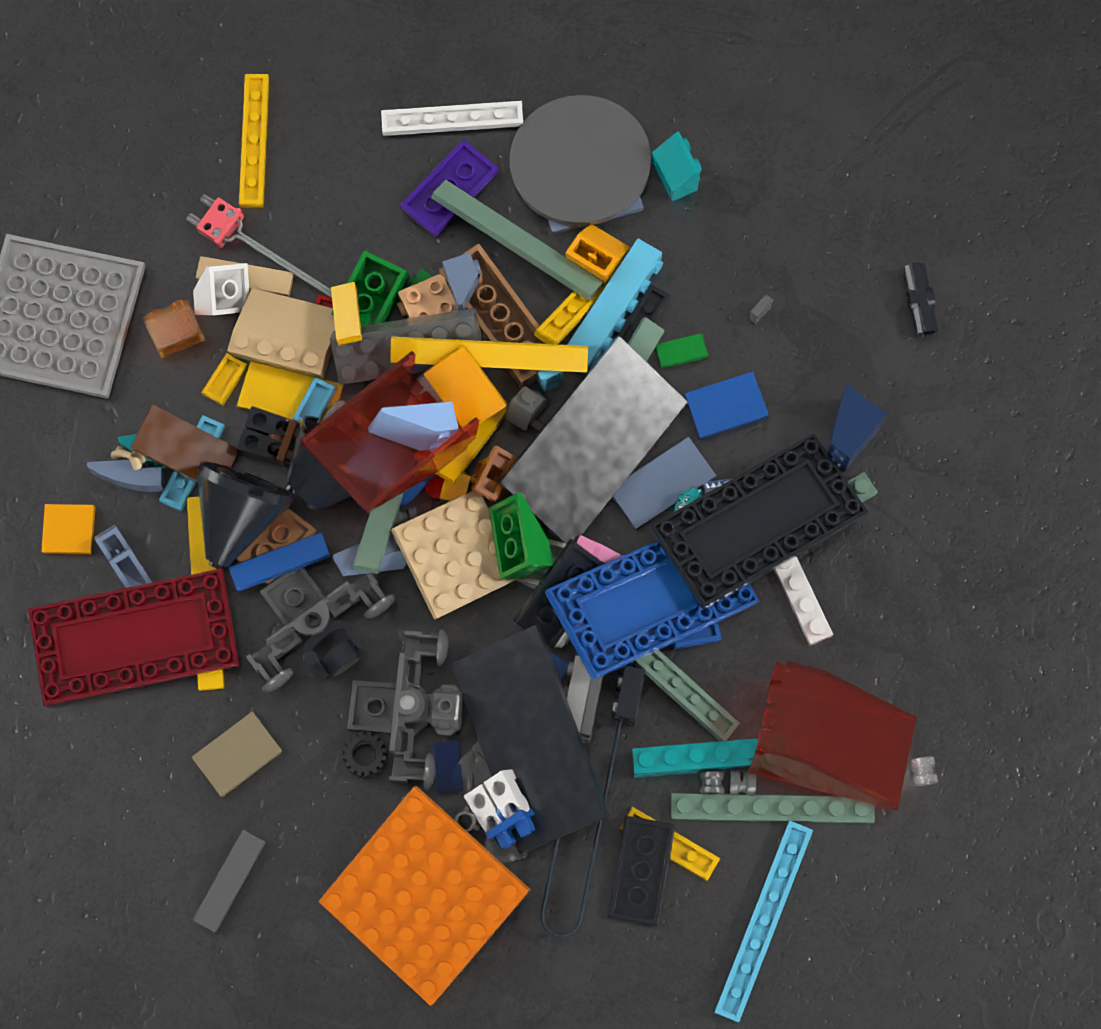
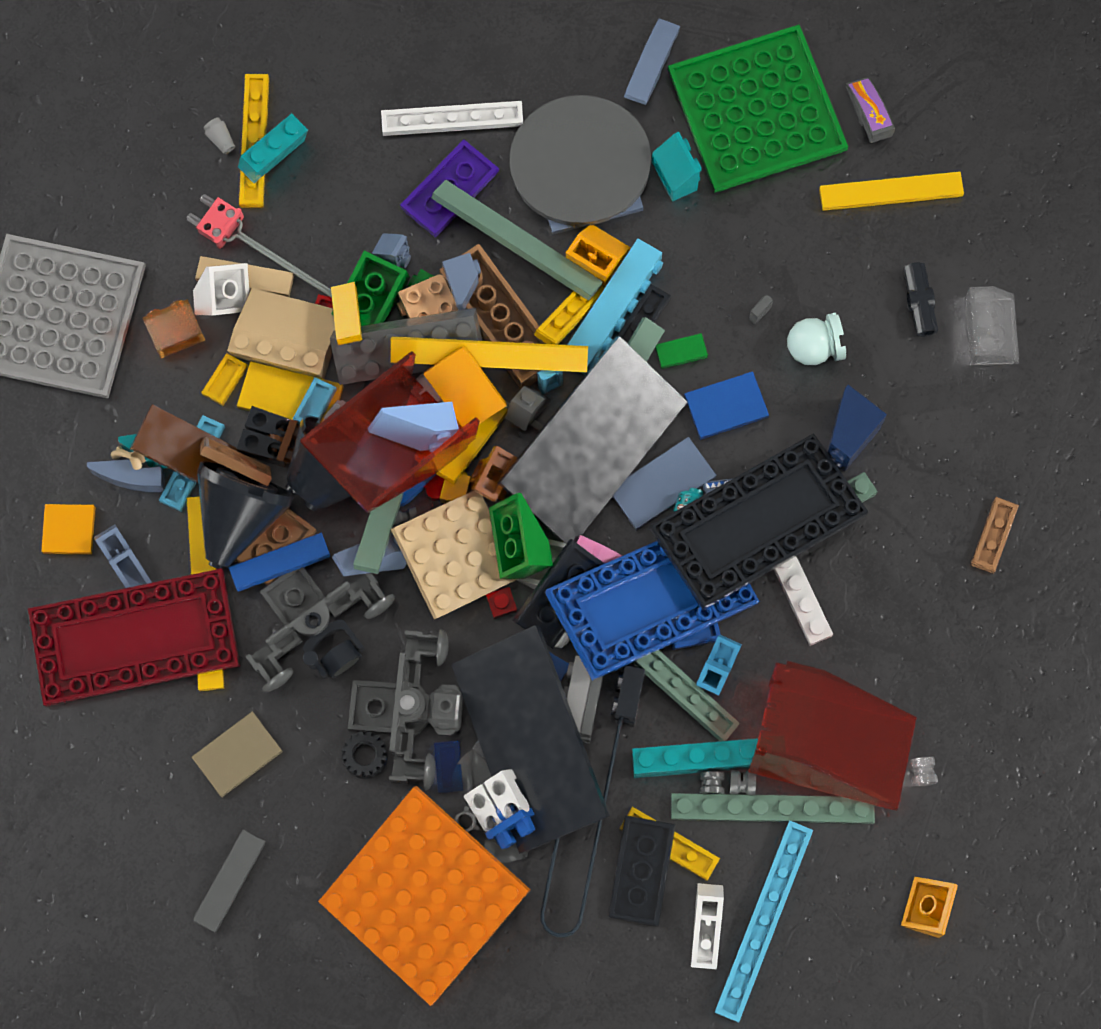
none -> medium nougat tile [200,437,272,486]
none -> light grey cone [203,118,235,154]
none -> teal brick [238,113,308,183]
none -> sand blue slope [372,233,411,268]
none -> red plate [486,587,517,619]
none -> sand blue slope [624,19,680,105]
none -> green plate [667,24,848,193]
none -> white slope [691,883,724,969]
none -> dark azure brick [696,634,742,695]
none -> light aqua tile [787,313,846,365]
none -> yellow tile [819,172,964,211]
none -> slope [846,77,895,143]
none -> light orange slope [901,876,958,938]
none -> clear slope [965,286,1019,365]
none -> medium nougat tile [971,497,1019,574]

